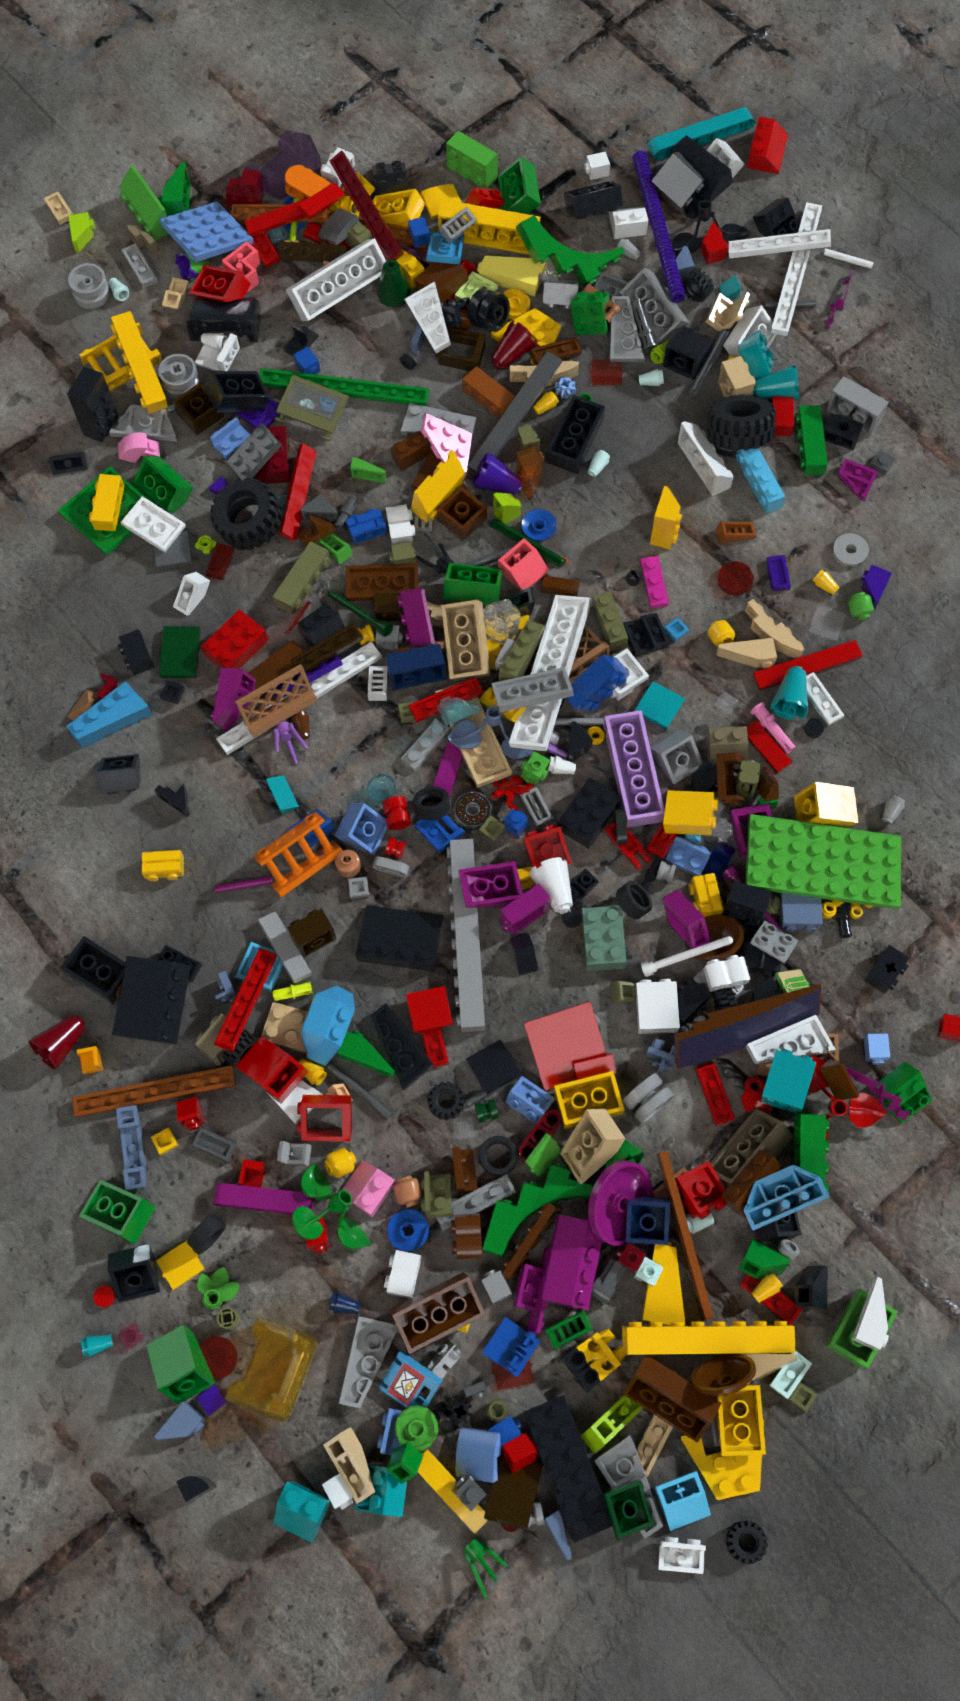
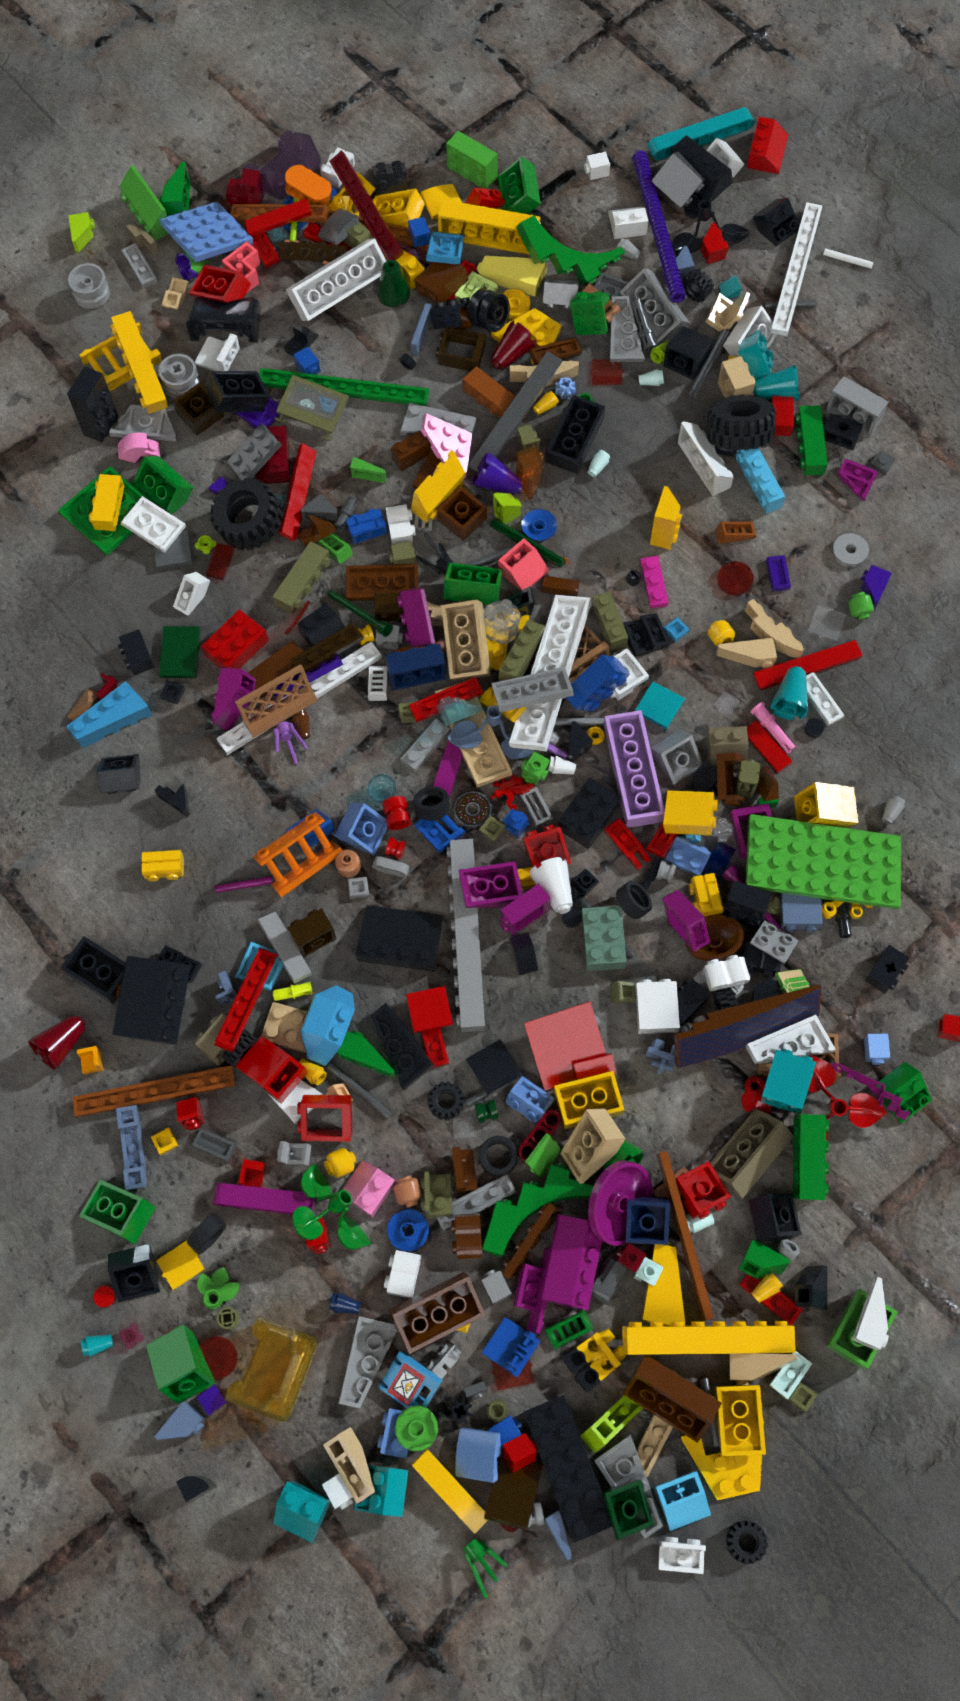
tan plate [44,192,73,225] -> none
black slope [49,452,88,475] -> none
light aqua cone [108,278,129,301] -> none
white cone [201,333,228,350] -> none
medium blue bracket [210,417,250,460] -> none
teal slope [266,775,299,815] -> none
red tile [298,182,345,220] -> none
green brick [386,1442,423,1484] -> none
white wing [405,282,451,353] -> none
light grey slope [440,207,477,244] -> none
dark grey bracket [451,1474,487,1511] -> none
light grey beam [495,638,516,670] -> none
clear plate [538,269,561,282] -> none
black brick [564,180,623,220] -> none
pearl dark grey beam [614,809,627,845] -> none
light grey wheel [622,1073,675,1124] -> none
white piece [641,936,733,977] -> none
reddish brown dish [691,1354,756,1396] -> none
red tile [695,1062,735,1126] -> none
reddish brown brick [721,1149,783,1218] -> none
white plate [729,229,831,258] -> none
dark azure wedge [744,1165,829,1230] -> none
yellow cone [812,570,840,595] -> none
reddish brown slope [820,1059,859,1100] -> none
magenta piece [826,268,853,329] -> none

